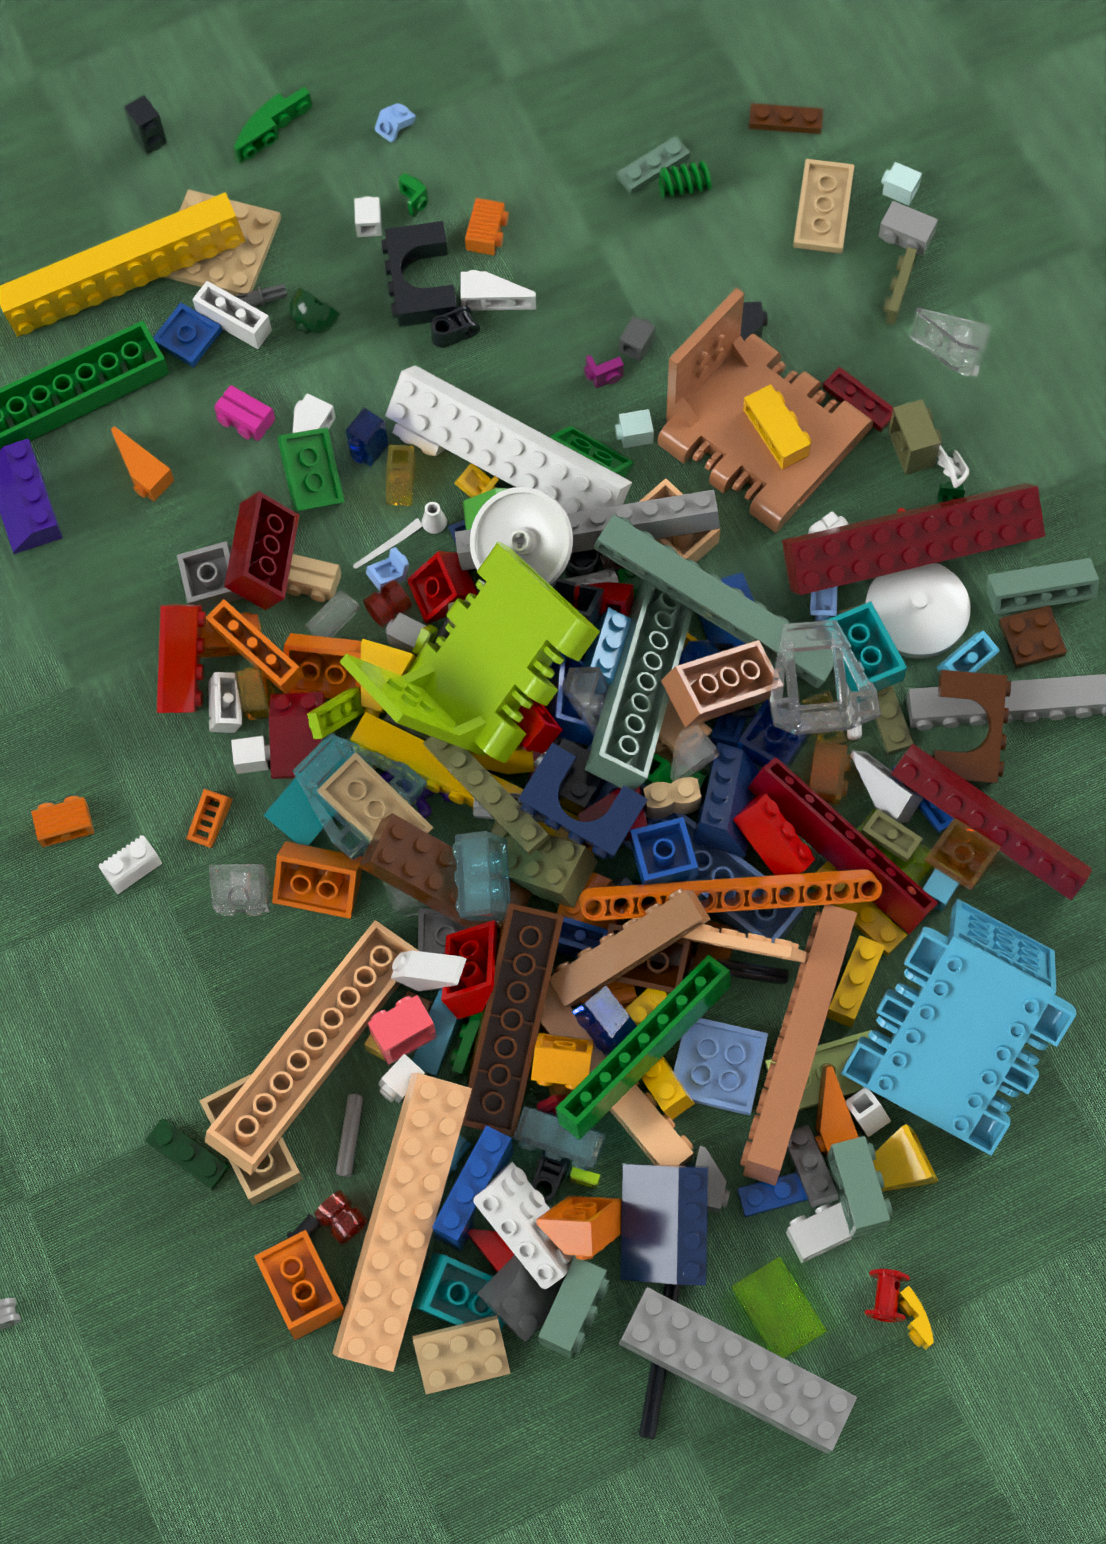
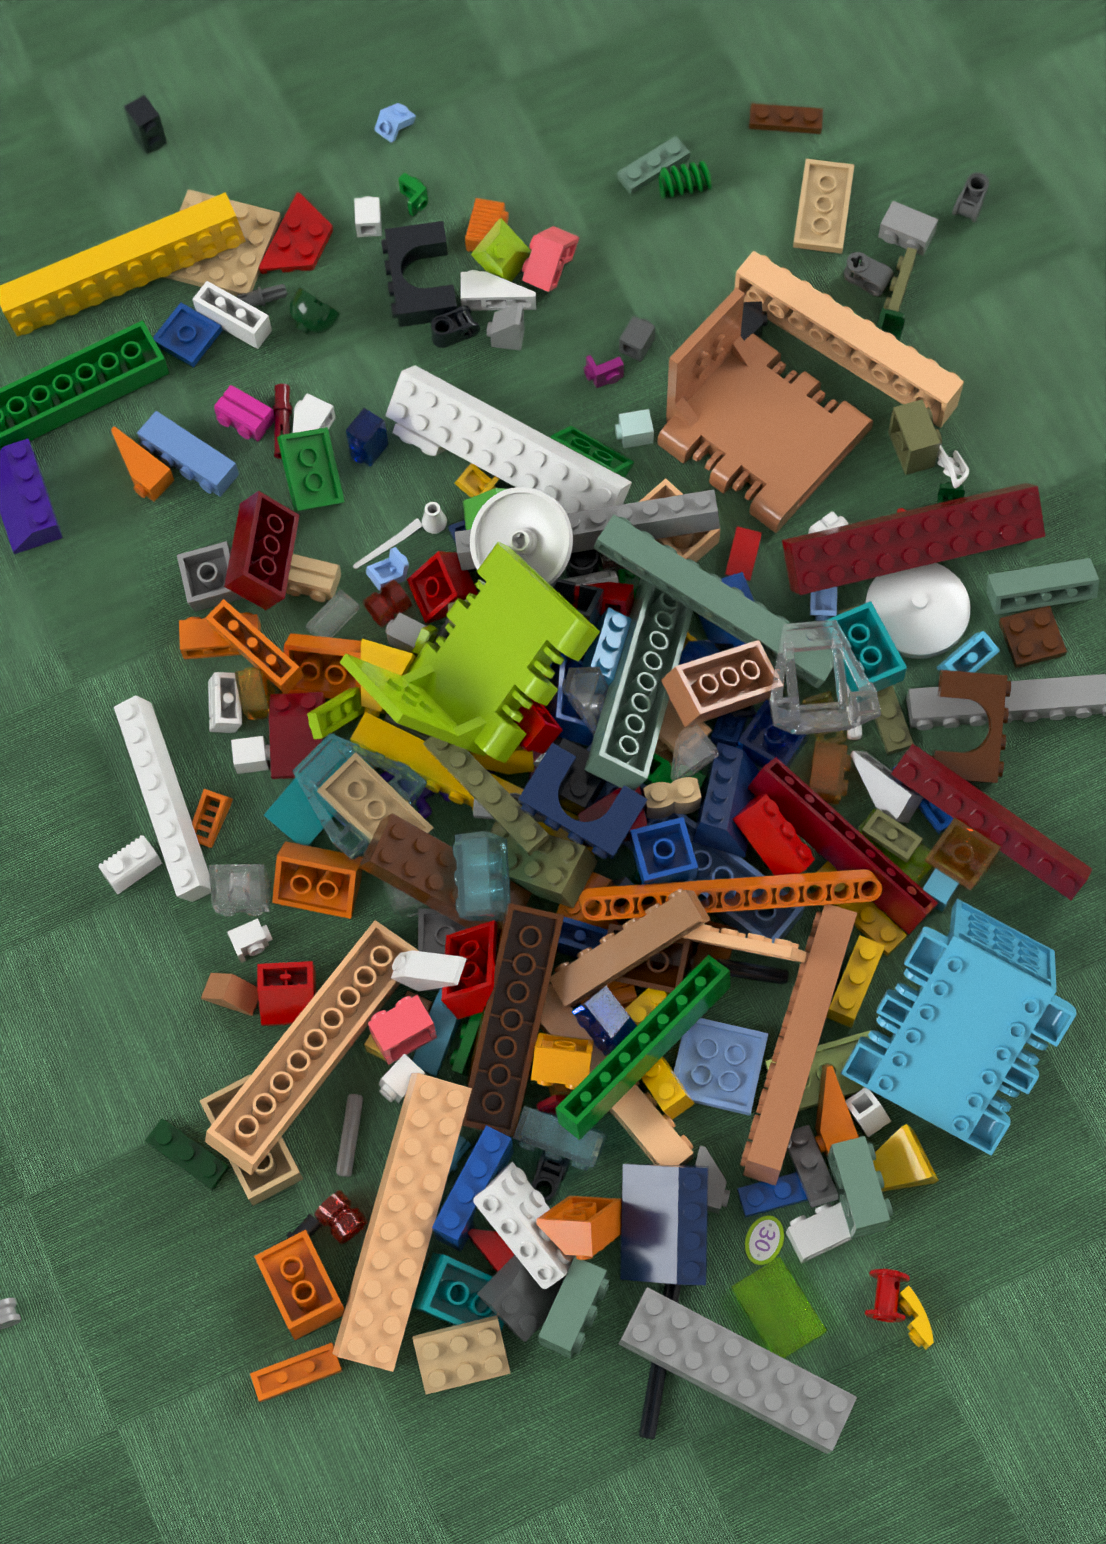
orange brick [31,796,94,847] -> none
red slope [157,604,206,713] -> none
green slope [234,86,313,164] -> none
clear yellow slope [386,445,416,506] -> none
lime tile [570,1167,600,1189] -> none
yellow brick [743,384,811,469] -> none
dark red plate [822,367,893,433] -> none
light aqua brick [881,162,922,206] -> none
clear slope [910,307,991,377] -> none
none -> white brick [114,695,215,902]
none -> medium blue brick [137,411,239,497]
none -> nougat slope [201,973,259,1016]
none -> white brick [228,919,273,963]
none -> orange plate [250,1343,342,1403]
none -> red slope [257,961,316,1026]
none -> red wing [258,192,333,274]
none -> dark red pin [272,384,292,459]
none -> lime slope [471,218,531,282]
none -> light grey slope [487,302,525,350]
none -> coral brick [522,226,580,292]
none -> red slope [724,526,762,582]
none -> light nougat brick [734,251,964,428]
none -> sticker [745,1216,784,1265]
none -> dark grey piece [844,252,894,297]
none -> dark green panel [877,308,906,341]
none -> dark grey piece [952,172,989,223]

